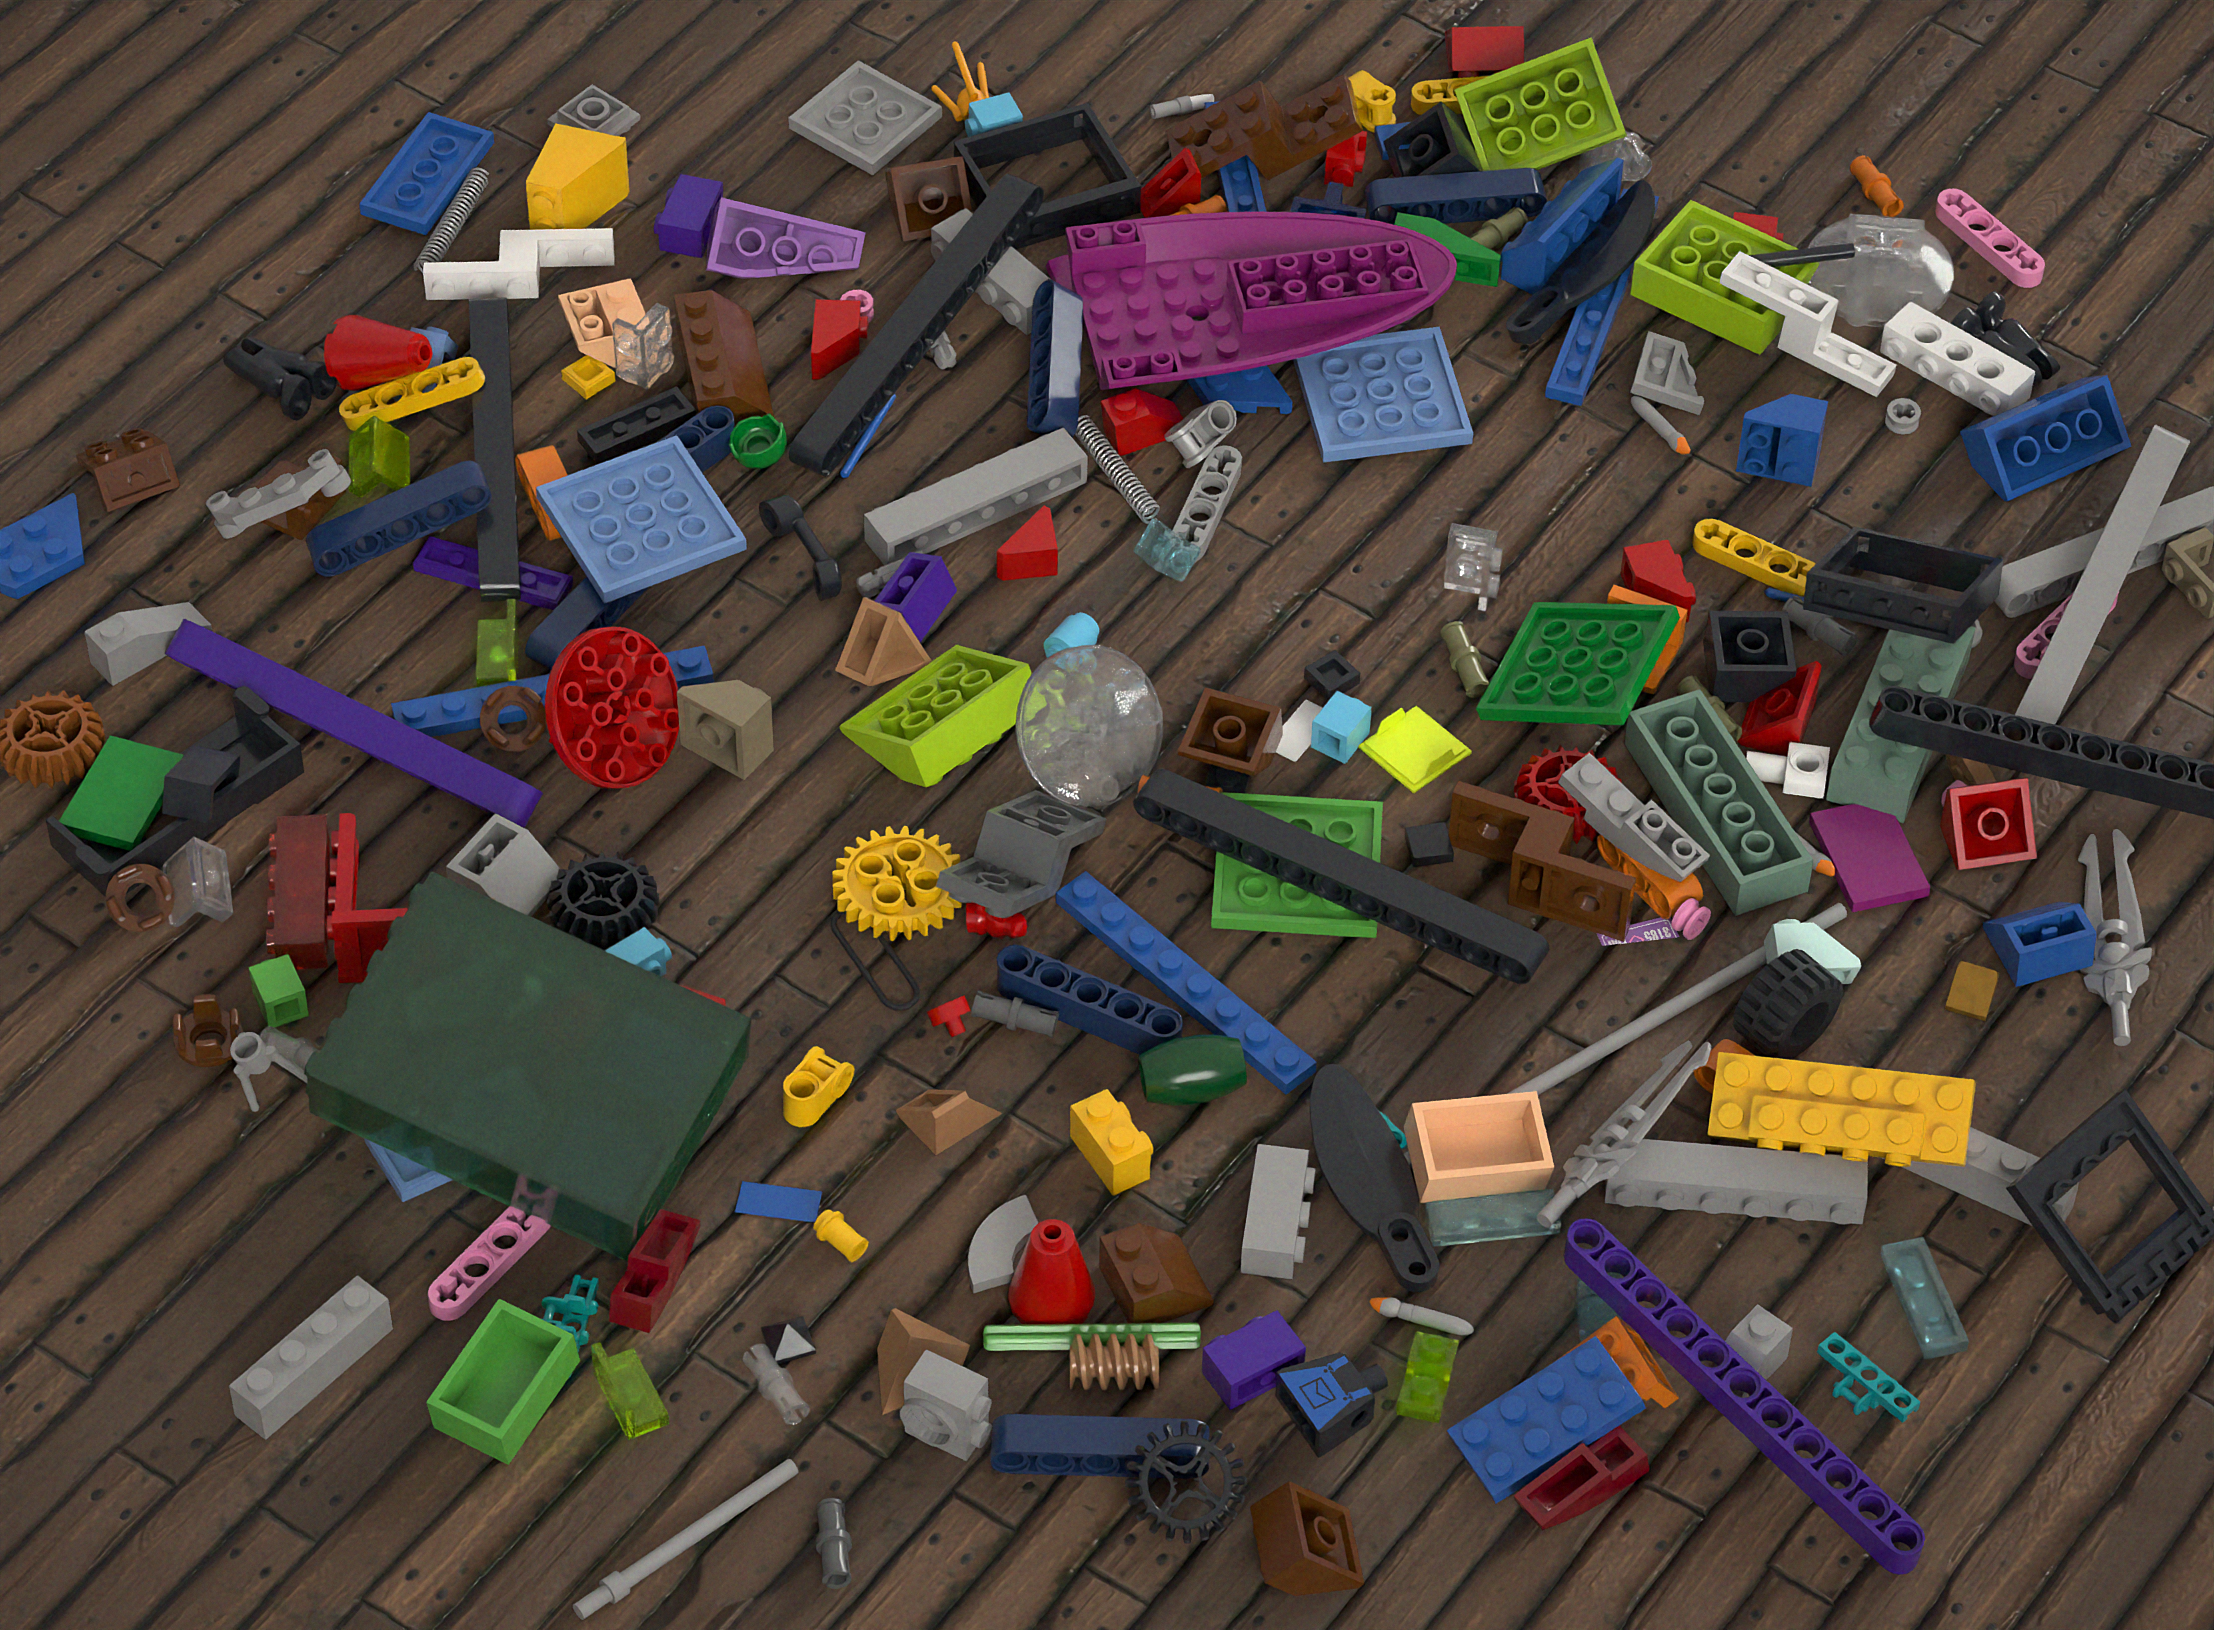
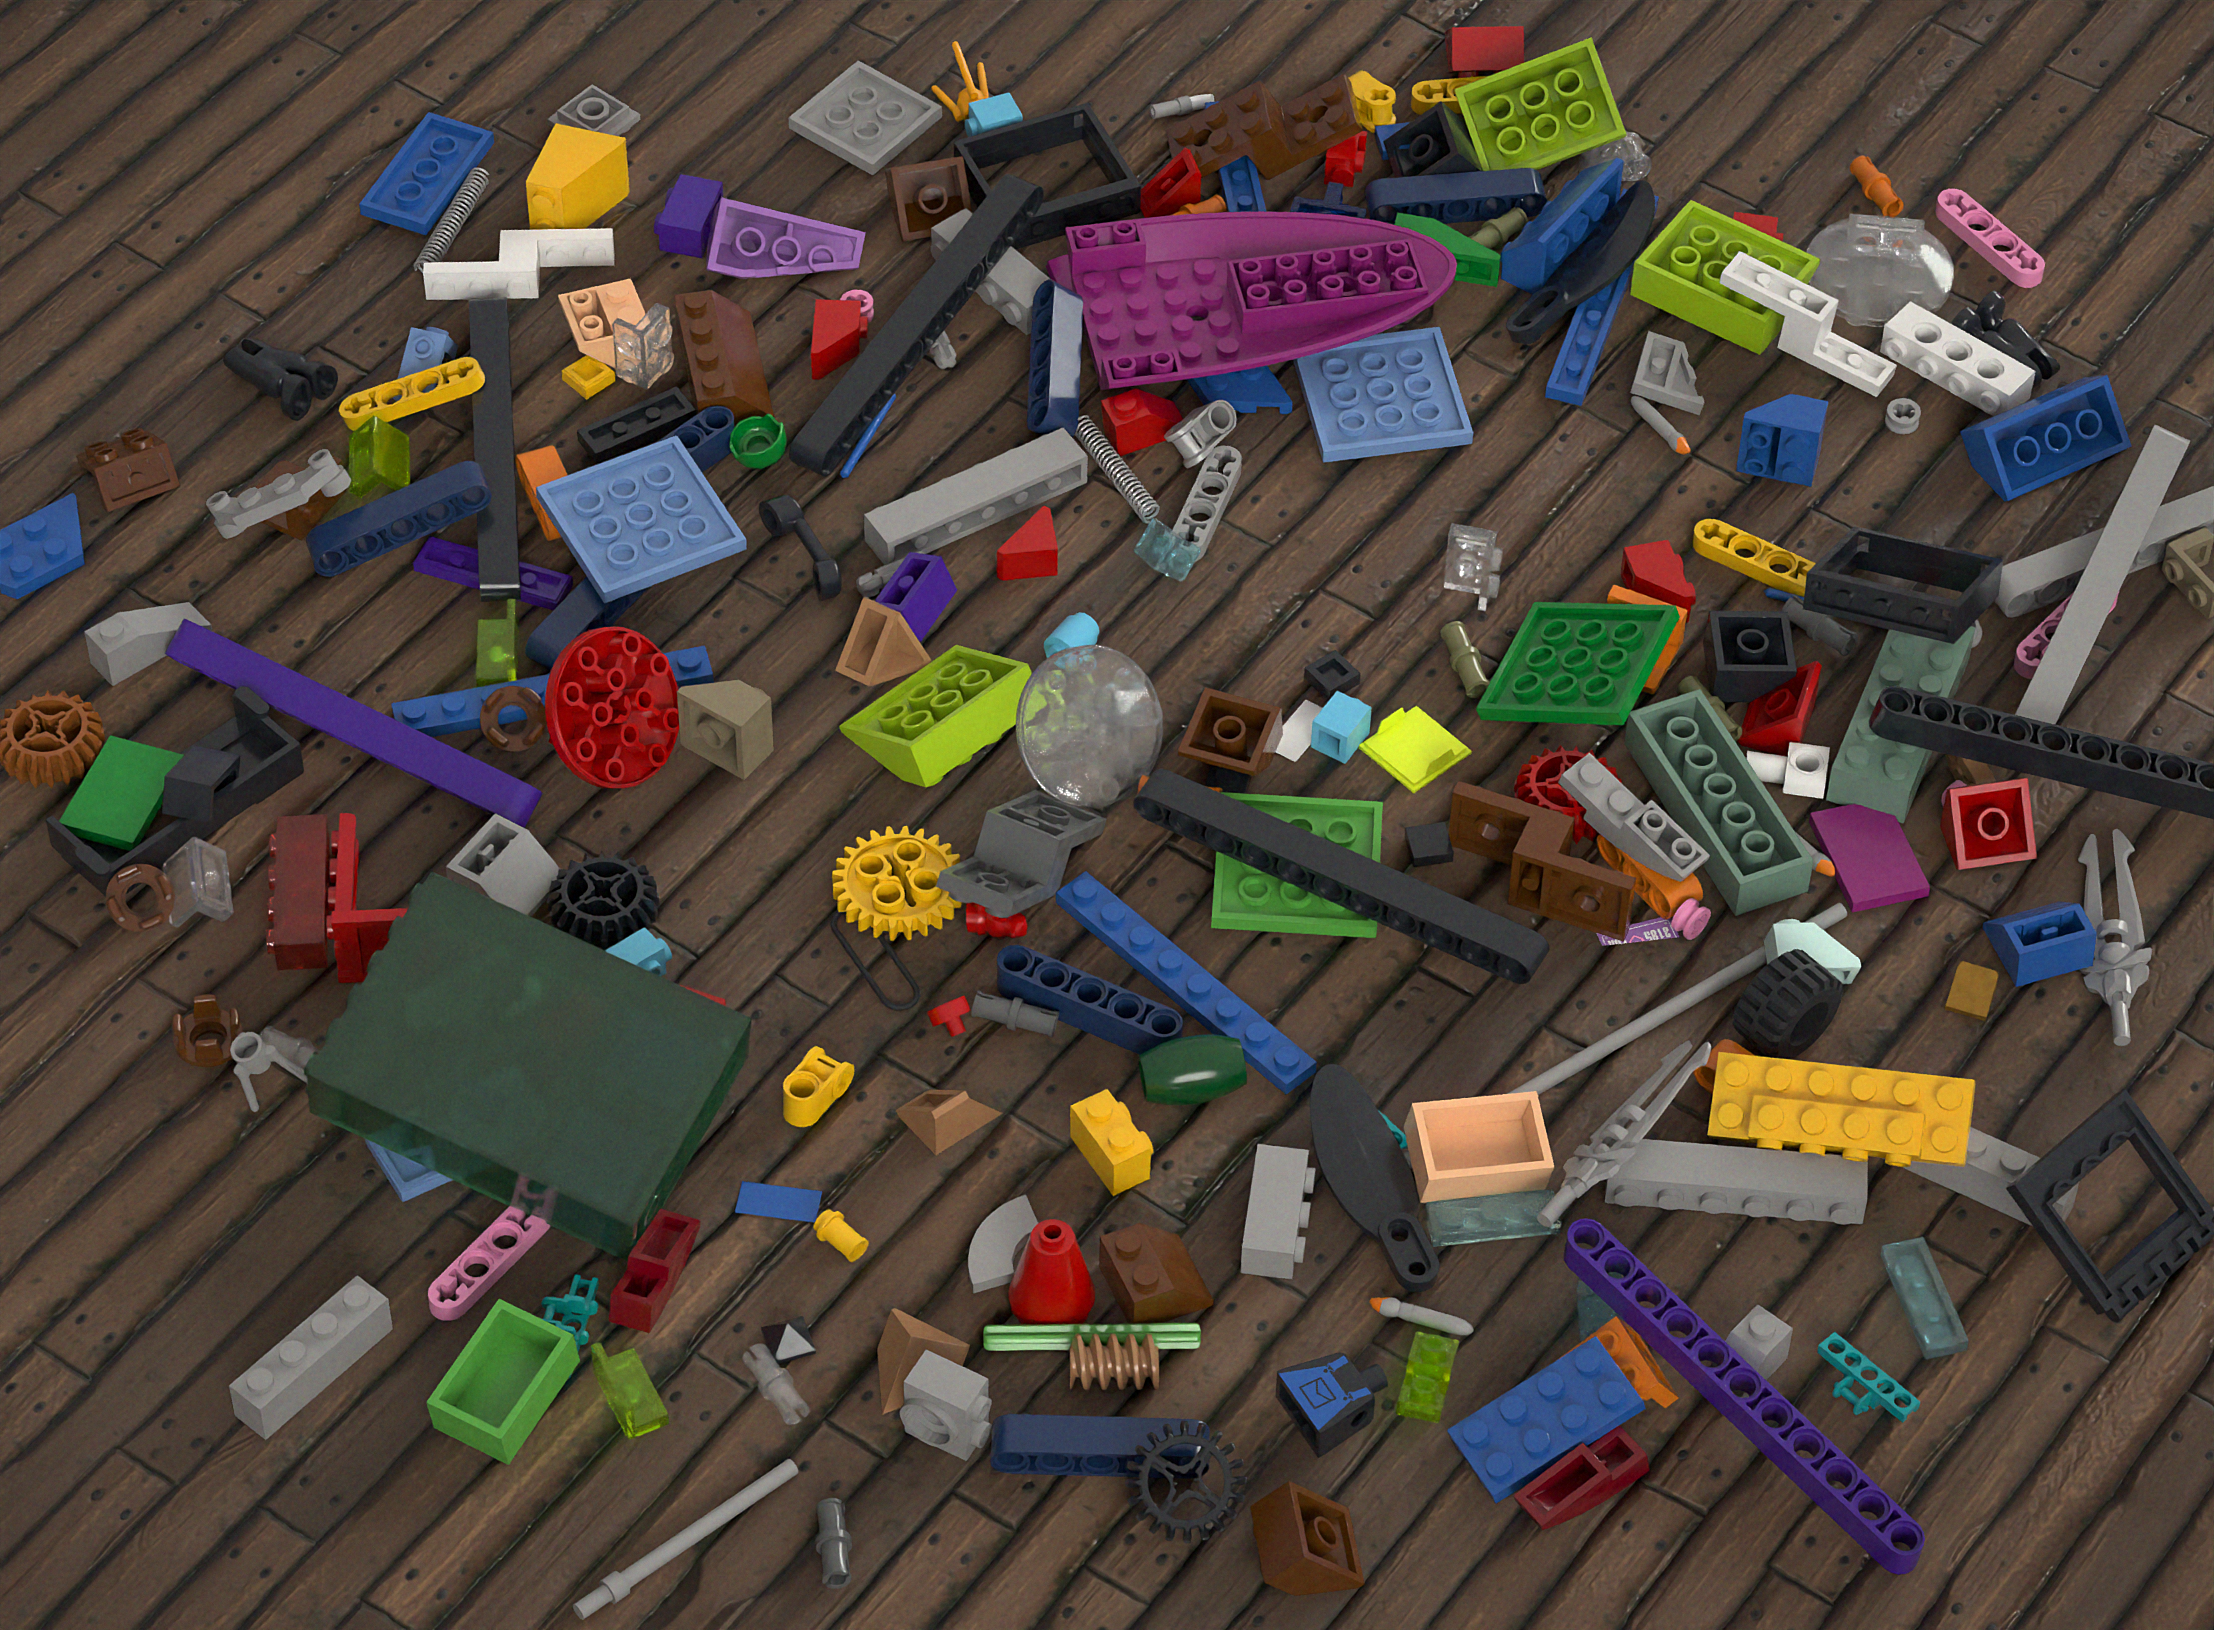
bright green brick [248,954,309,1029] -> none
red cone [324,315,432,391] -> none
dark purple brick [1202,1310,1306,1410] -> none
black bar [1749,243,1855,267] -> none

